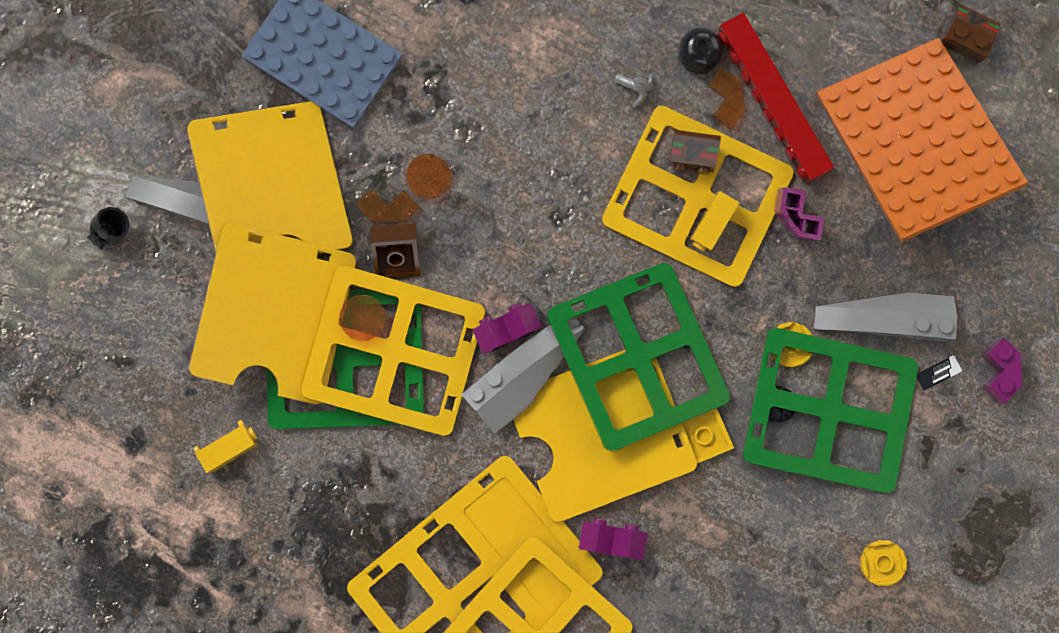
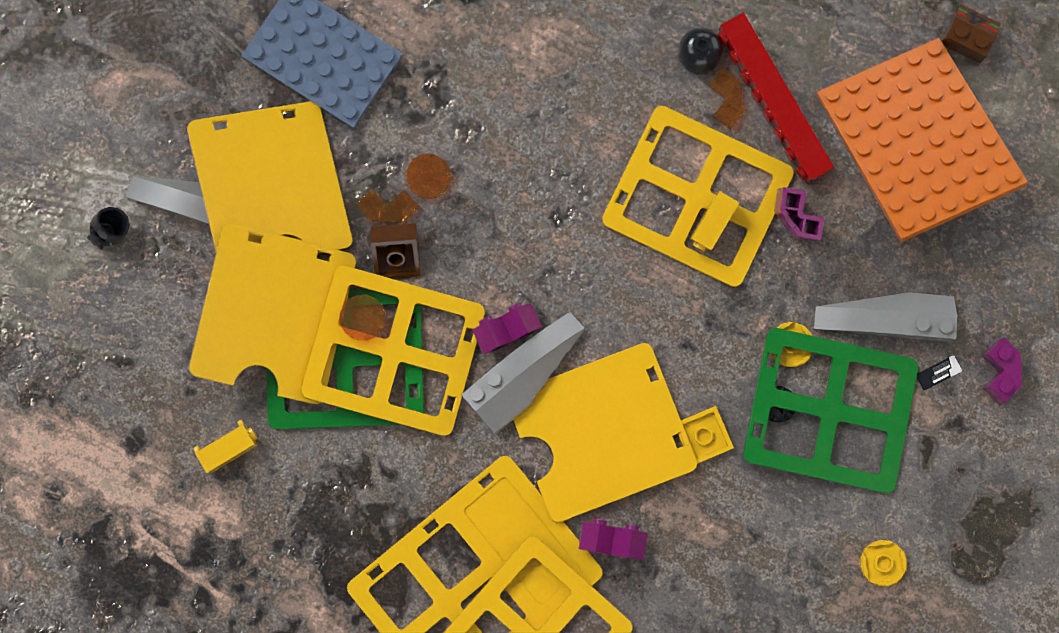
green window [547,263,730,452] -> none
light grey plant [615,74,653,108] -> none
reddish brown slope [669,130,721,174] -> none

